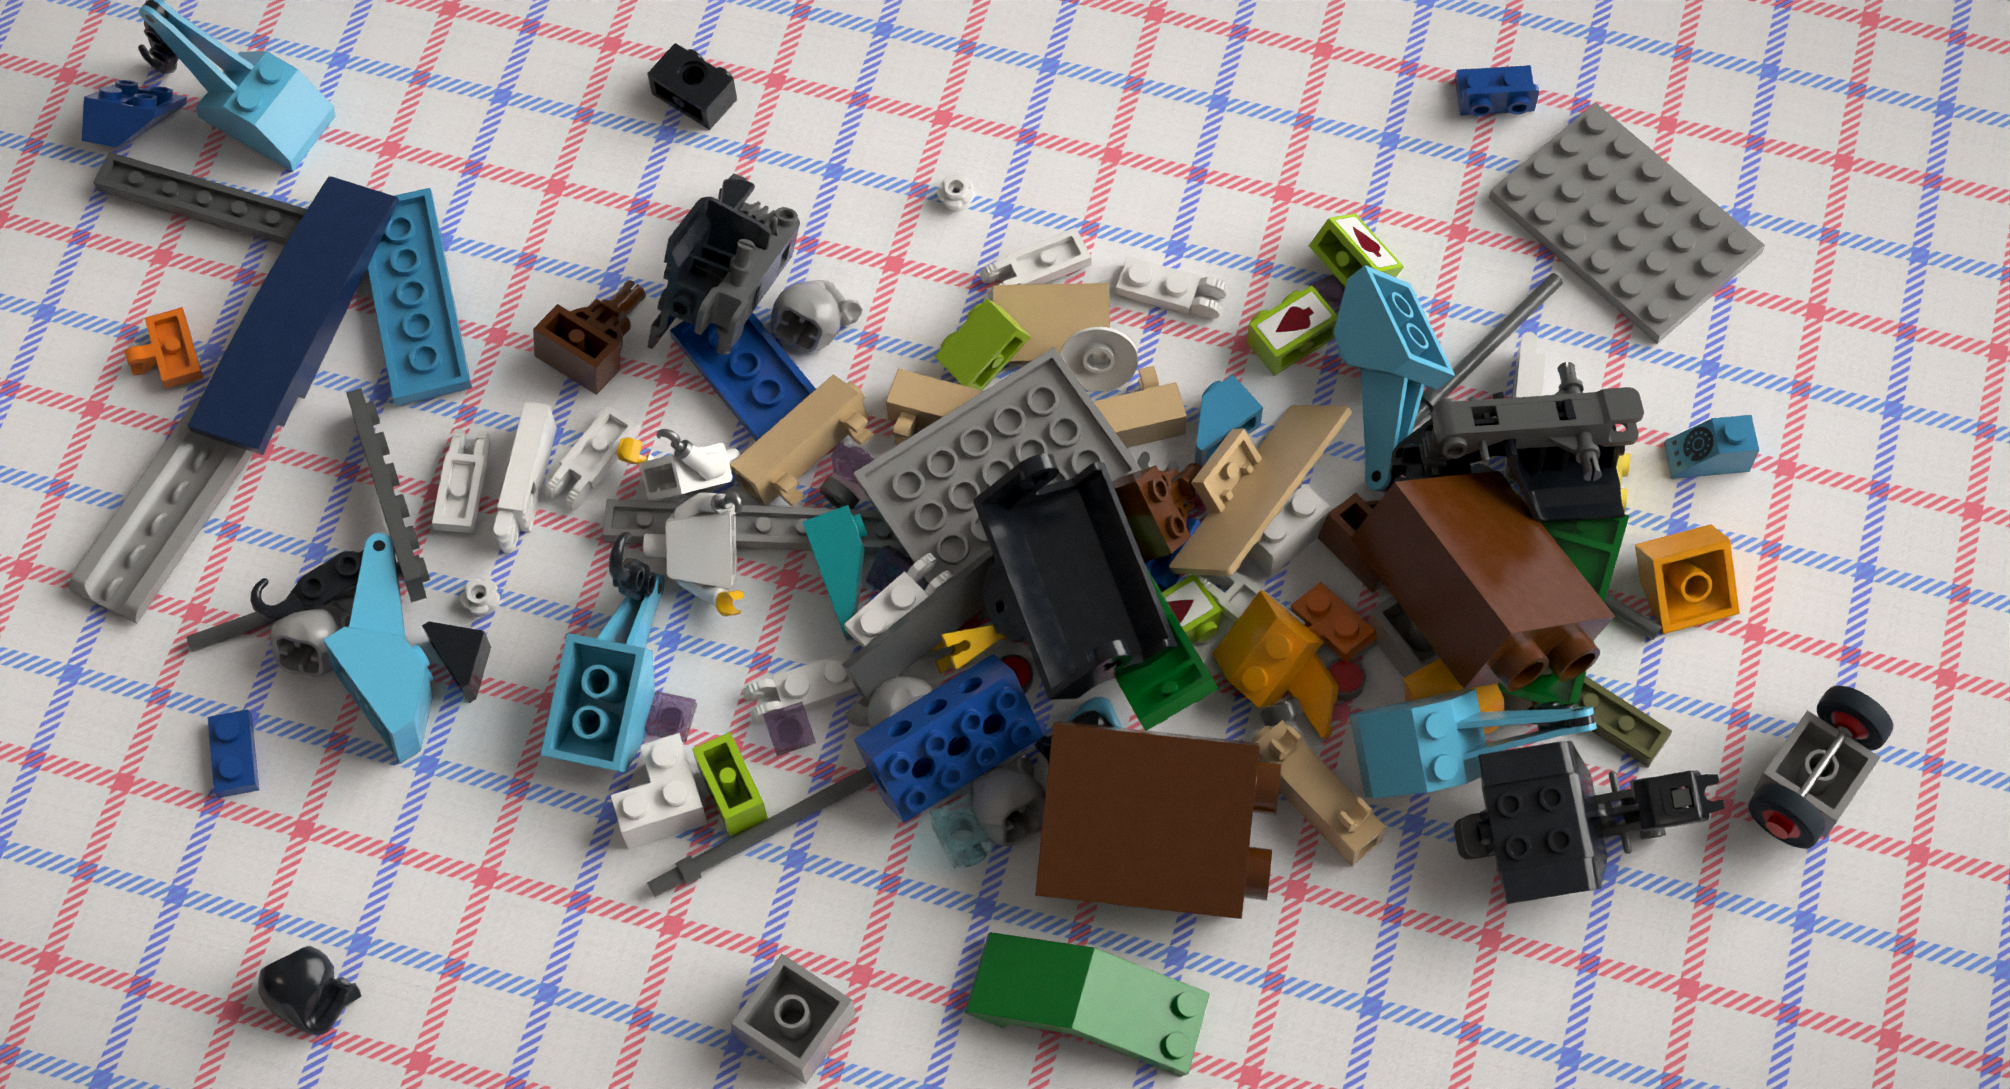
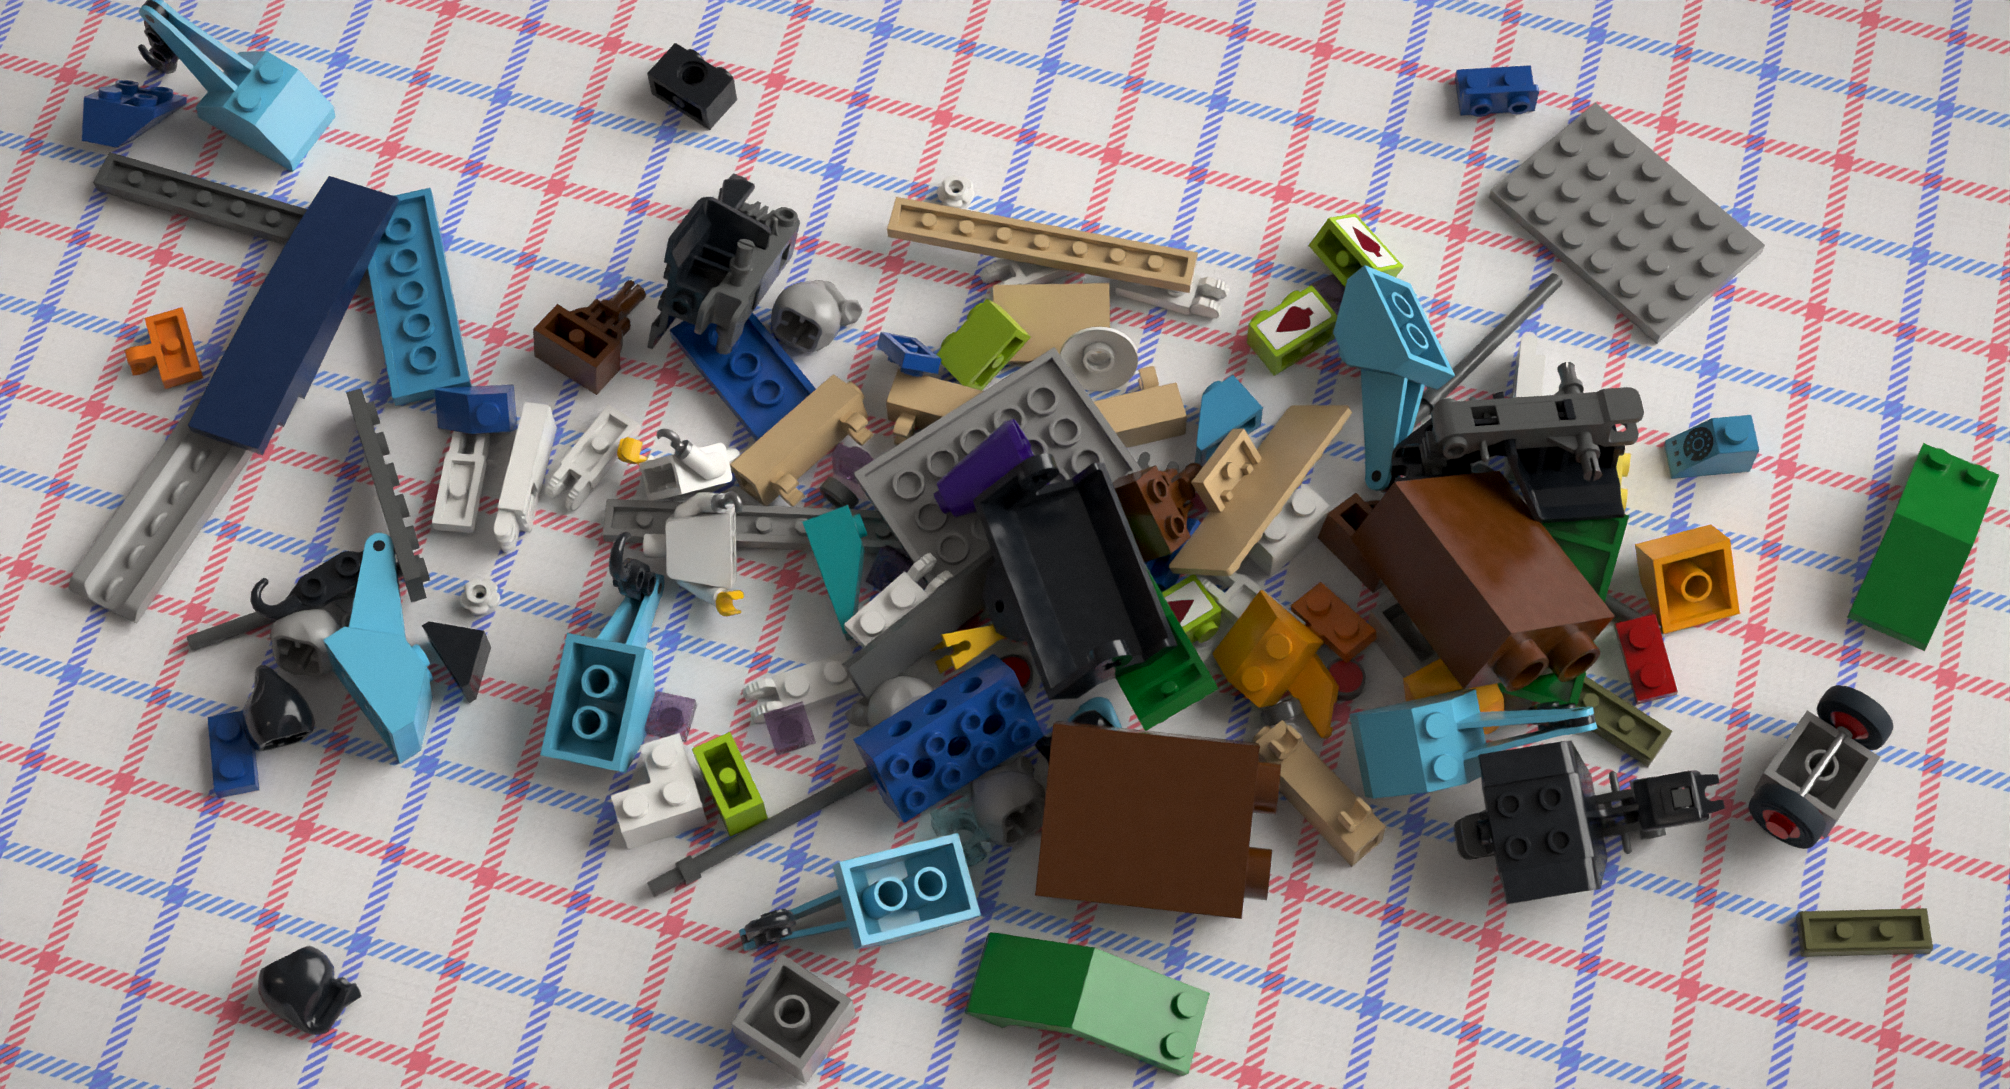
none -> black piece [243,665,315,751]
none -> blue slope [434,384,517,434]
none -> medium azure slope [739,833,981,951]
none -> blue plate [877,332,942,377]
none -> tan plate [887,197,1198,293]
none -> dark purple cone [933,419,1050,518]
none -> red plate [1614,614,1678,705]
none -> olive tile [1796,908,1933,957]
none -> green windscreen [1847,443,1999,651]

